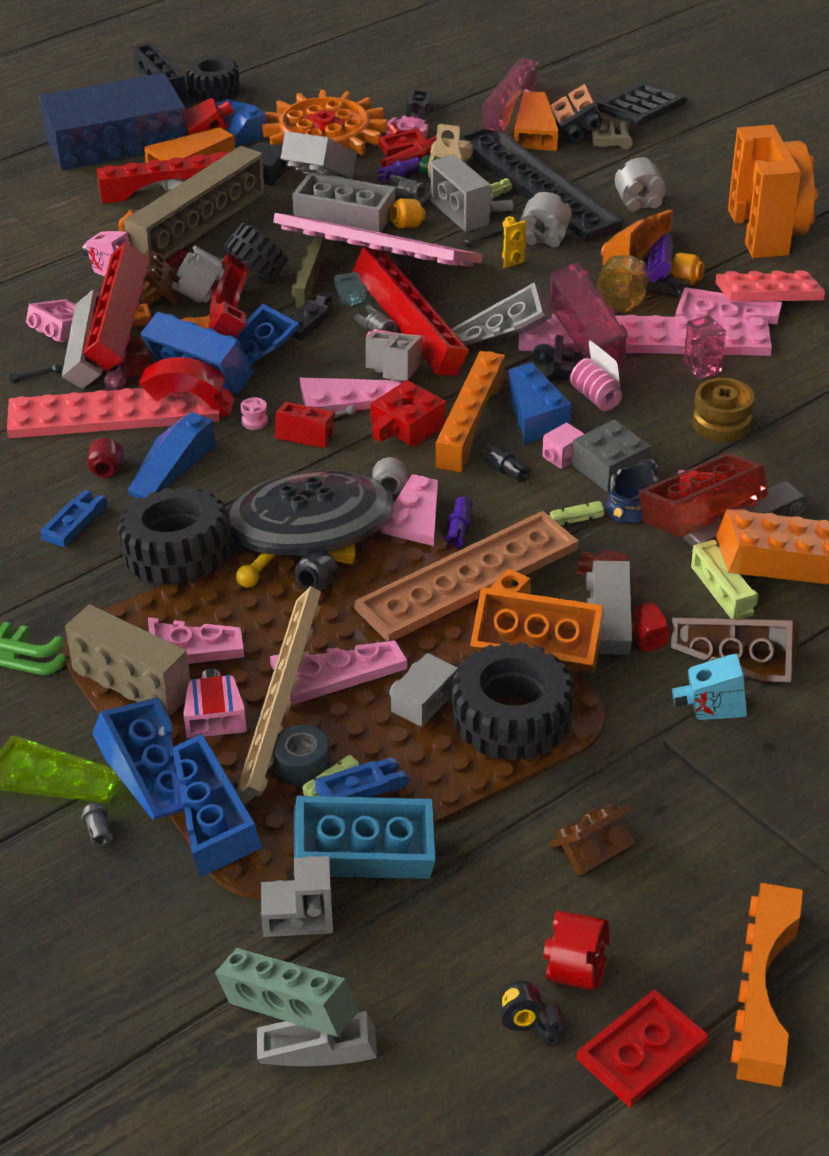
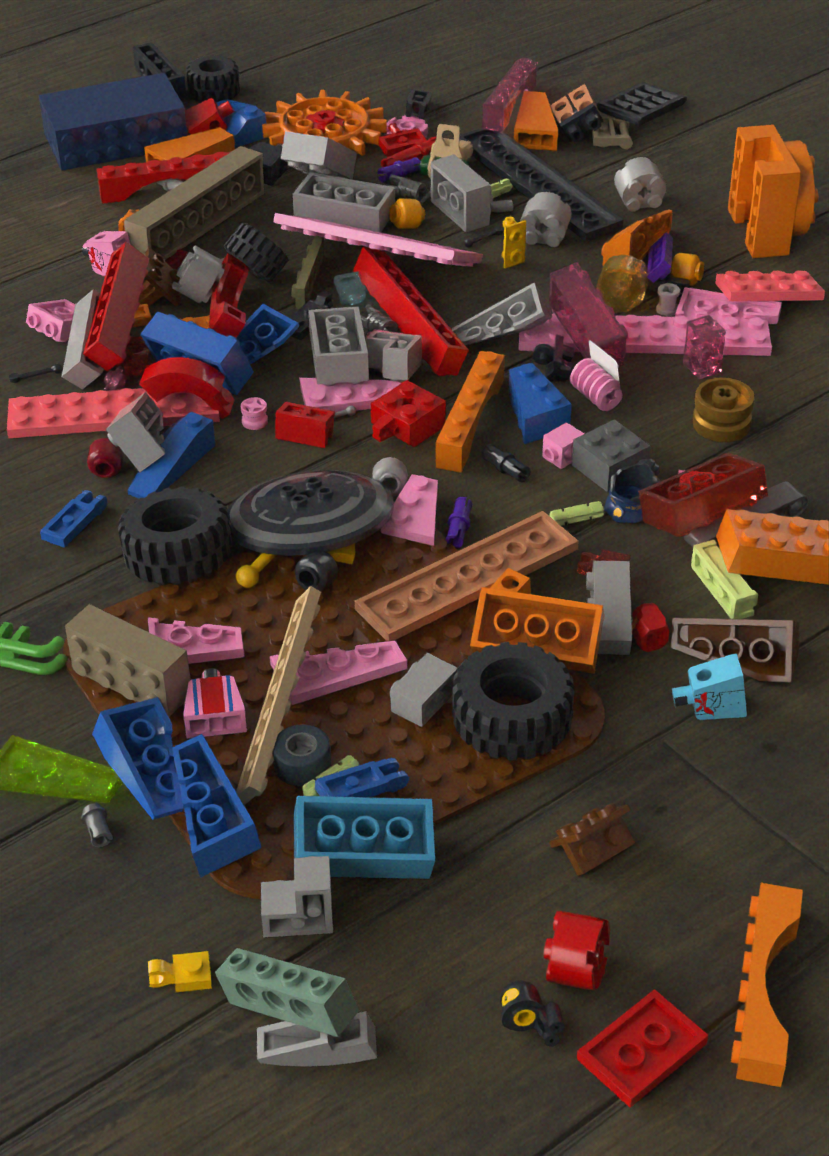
none -> light grey wedge [106,392,165,472]
none -> yellow plate [148,951,212,992]
none -> light grey brick [309,307,369,385]
none -> light grey bush [656,283,680,316]

